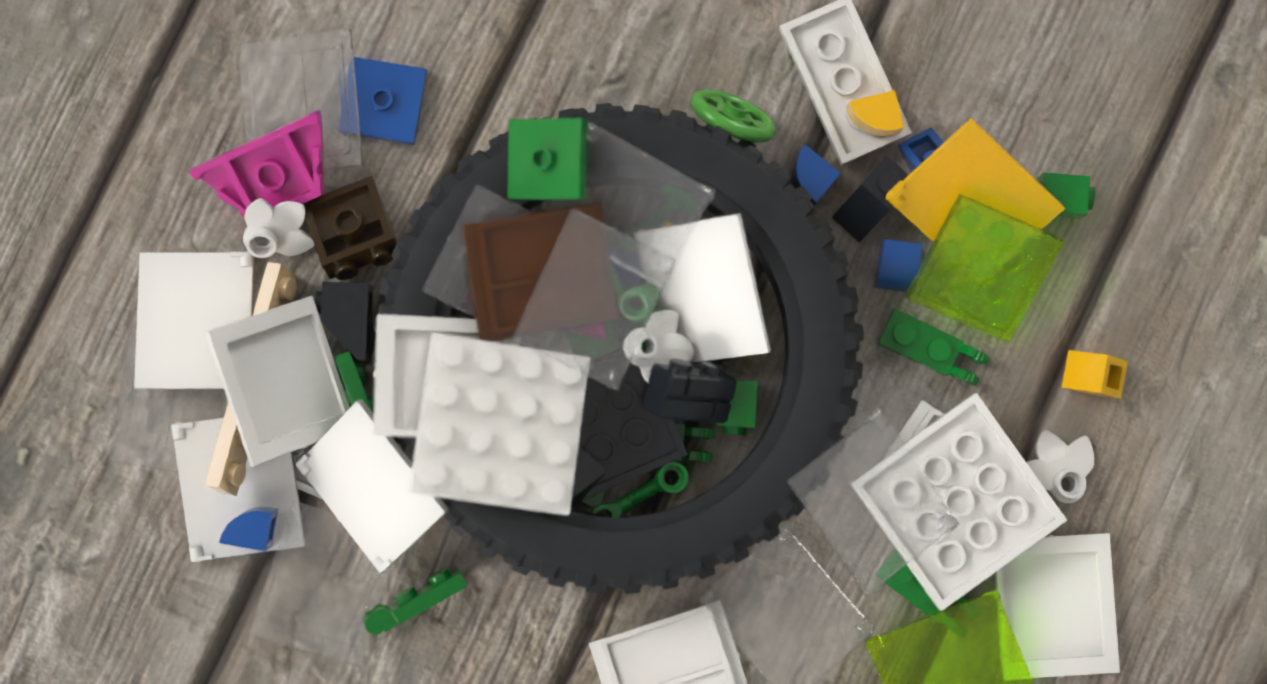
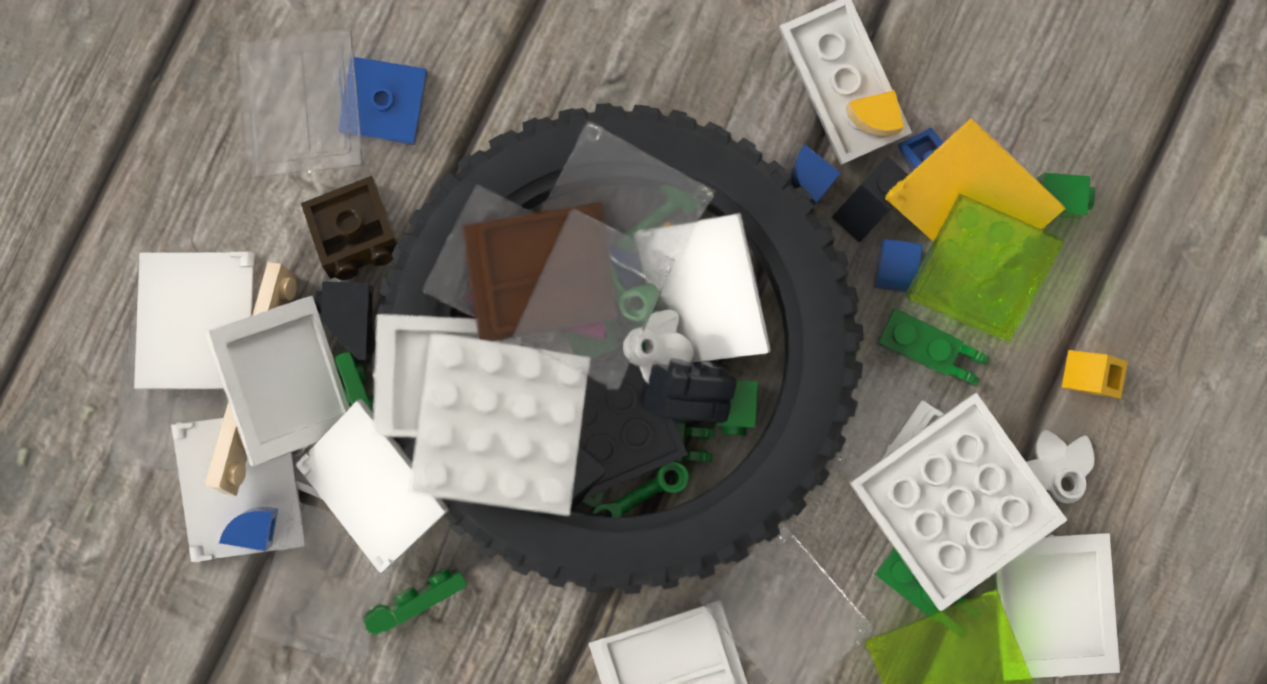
dark pink wing [189,109,325,216] -> none
white plate [243,198,314,258] -> none
green plate [508,118,587,200] -> none
bright green plate [690,89,776,143] -> none
clear piece [787,411,959,594] -> none

